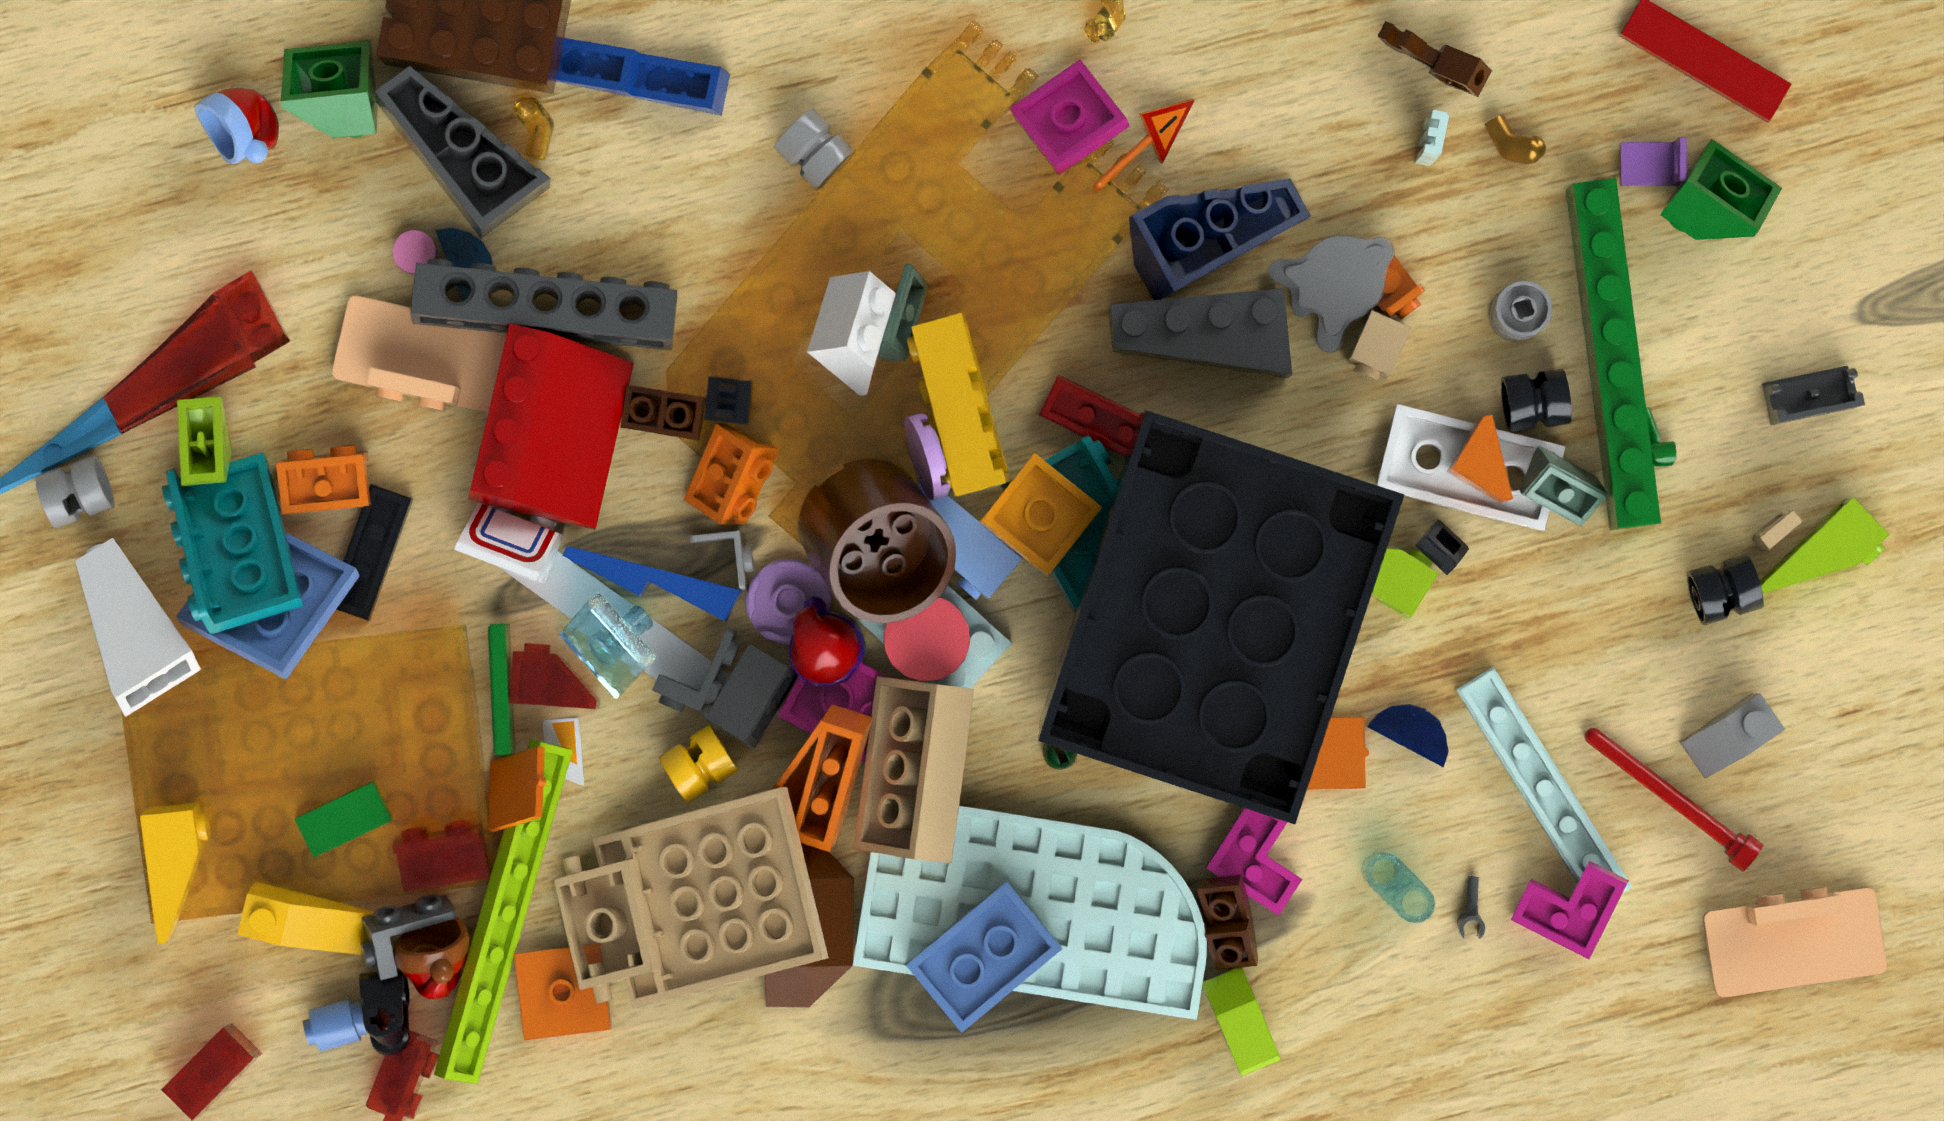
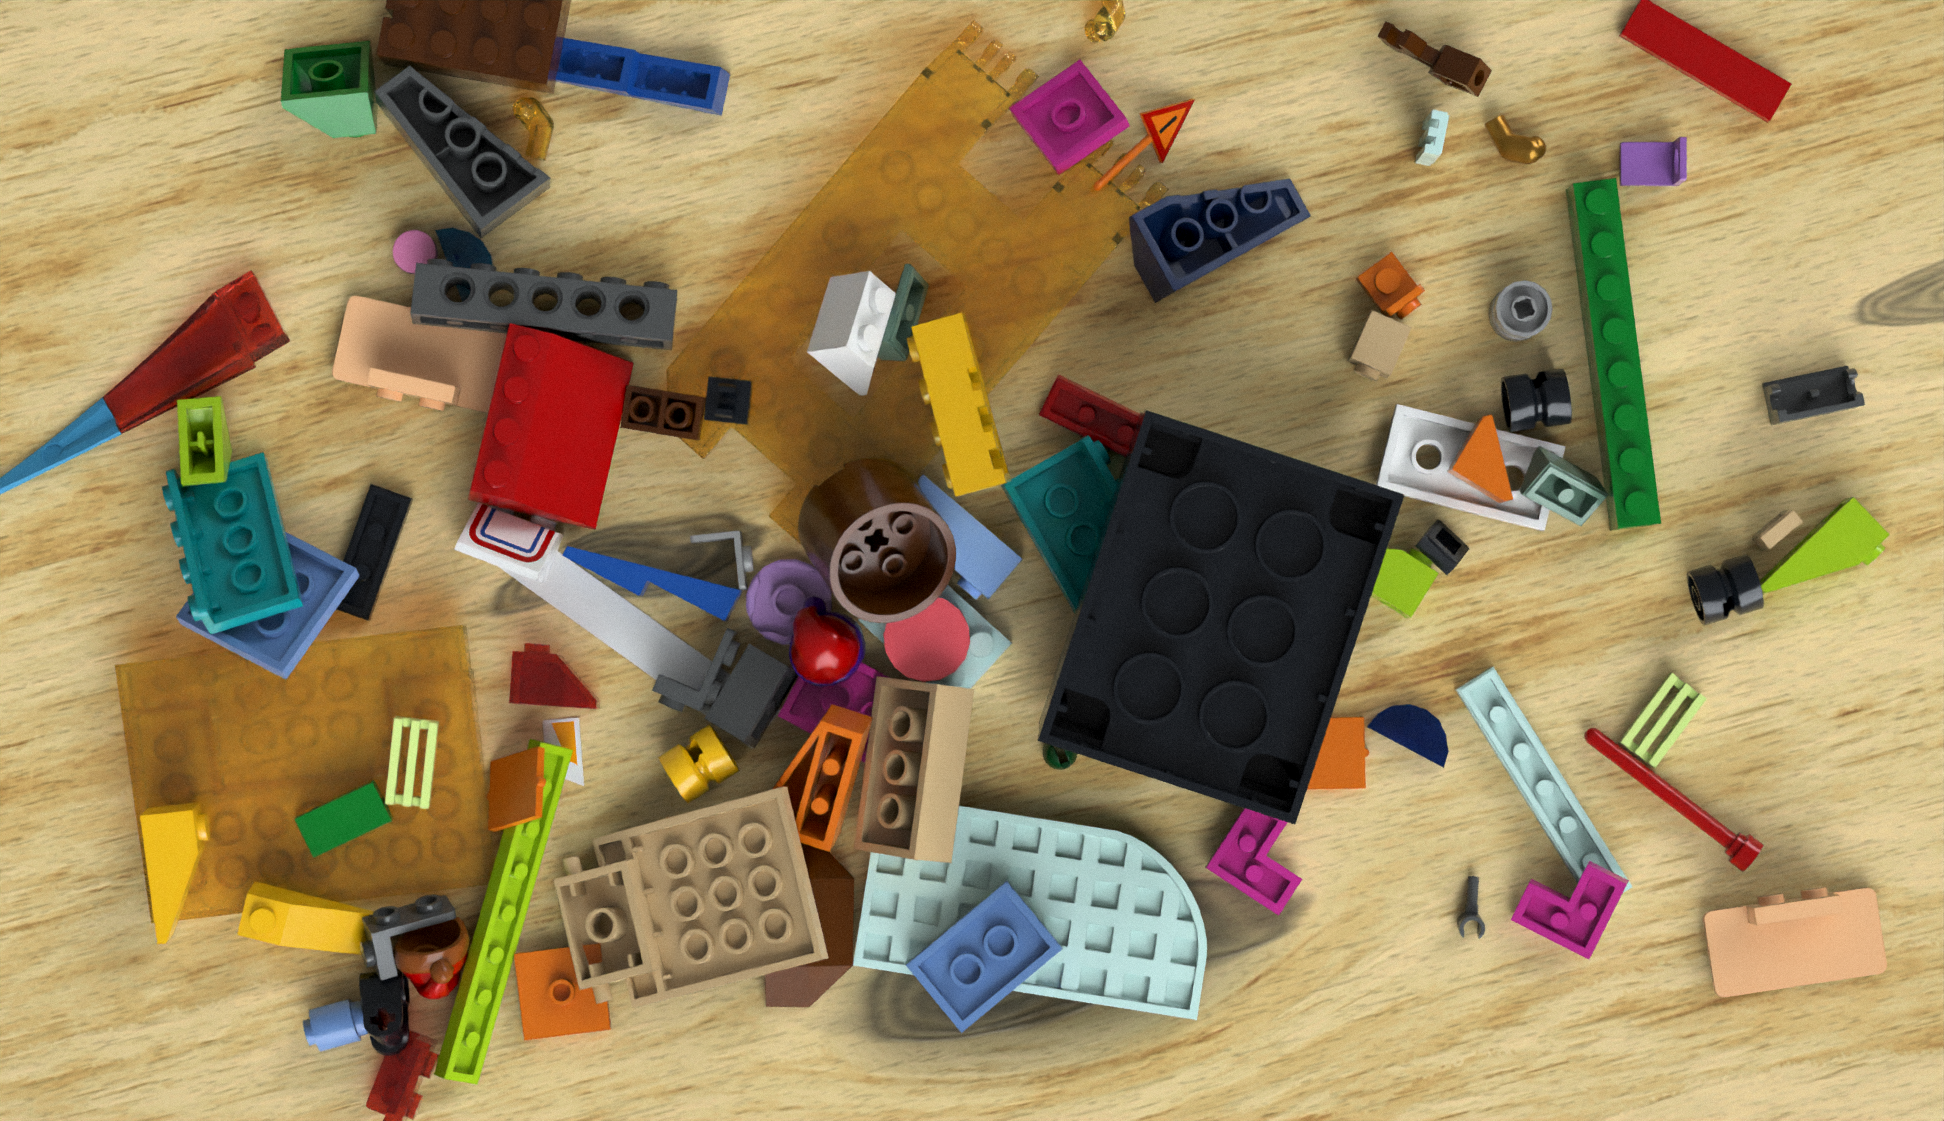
light grey wheel [35,455,115,528] -> none
white slope [75,538,201,717] -> none
clear red brick [161,1023,263,1120] -> none
light blue piece [194,88,279,164] -> none
orange bracket [276,445,371,515] -> none
clear red bracket [392,820,491,892] -> none
green tile [488,624,516,755] -> none
clear light blue tile [558,592,657,699] -> none
orange bracket [684,423,778,525] -> none
light grey wheel [774,108,856,191] -> none
lavender tile [904,413,950,501] -> none
light orange plate [979,453,1102,576] -> none
dark grey wedge [1109,288,1292,378] -> none
reddish brown slope [1197,875,1258,970] -> none
lime slope [1202,967,1281,1077] -> none
light grey tile [1269,235,1394,353] -> none
clear light blue beam [1361,851,1435,923] -> none
green hand [1646,407,1677,466] -> none
green slope [1660,139,1782,240] -> none
light grey slope [1680,693,1785,778] -> none
none -> yellowish green tile [385,716,439,809]
none -> yellowish green tile [1618,673,1707,768]

